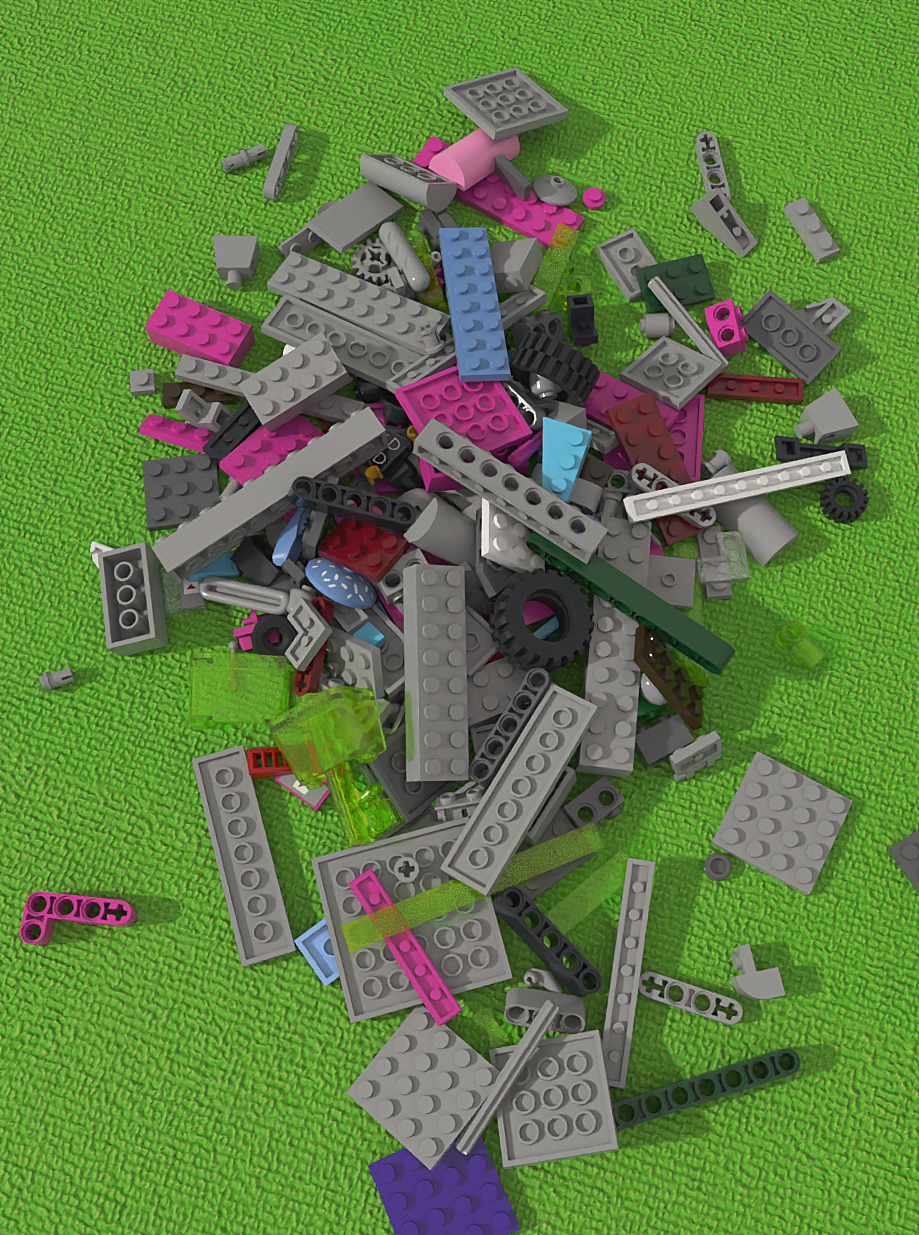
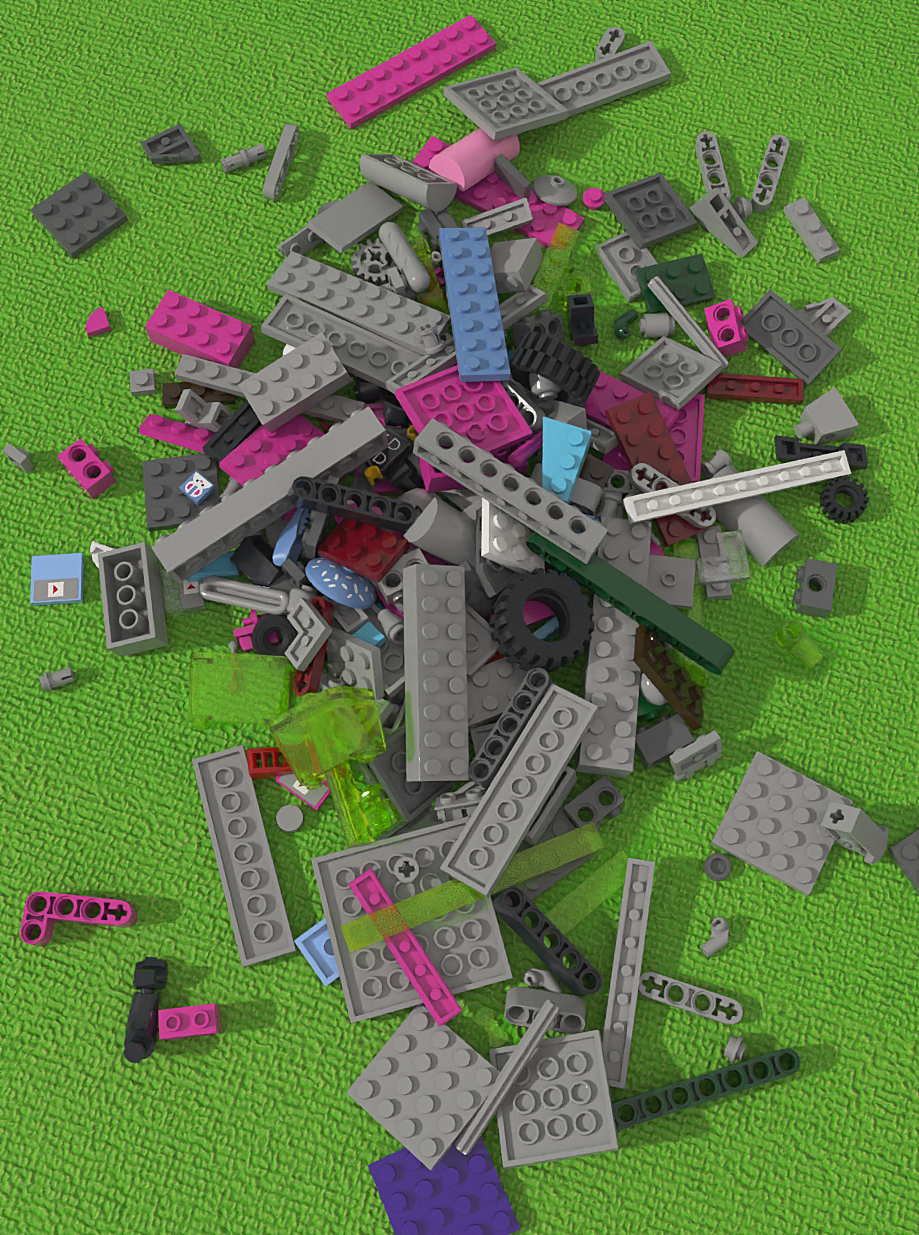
light grey torso [213,235,260,290] -> none
light grey brick [730,944,786,1001] -> none
none -> light grey plate [2,443,34,474]
none -> dark grey plate [30,172,128,259]
none -> light blue tile [30,553,84,606]
none -> dark pink brick [57,438,116,499]
none -> dark pink tile [86,307,111,337]
none -> black piece [124,957,168,1063]
none -> dark grey wing [140,124,202,164]
none -> dark pink brick [158,1003,222,1040]
none -> tile [179,471,216,506]
none -> light grey tile [276,805,304,833]
none -> dark pink plate [327,14,496,129]
none -> light grey cone [378,609,404,644]
none -> light grey plate [462,197,534,238]
none -> light grey plate [536,41,671,118]
none -> light grey beam [595,27,625,61]
none -> dark grey plate [603,172,698,250]
none -> dark green arm [614,309,638,340]
none -> light grey arm [700,917,729,957]
none -> light grey plate [724,1035,747,1063]
none -> light grey plate [732,197,752,221]
none -> light grey beam [750,135,789,212]
none -> dark grey brick [793,558,837,618]
none -> light grey piece [820,802,889,865]

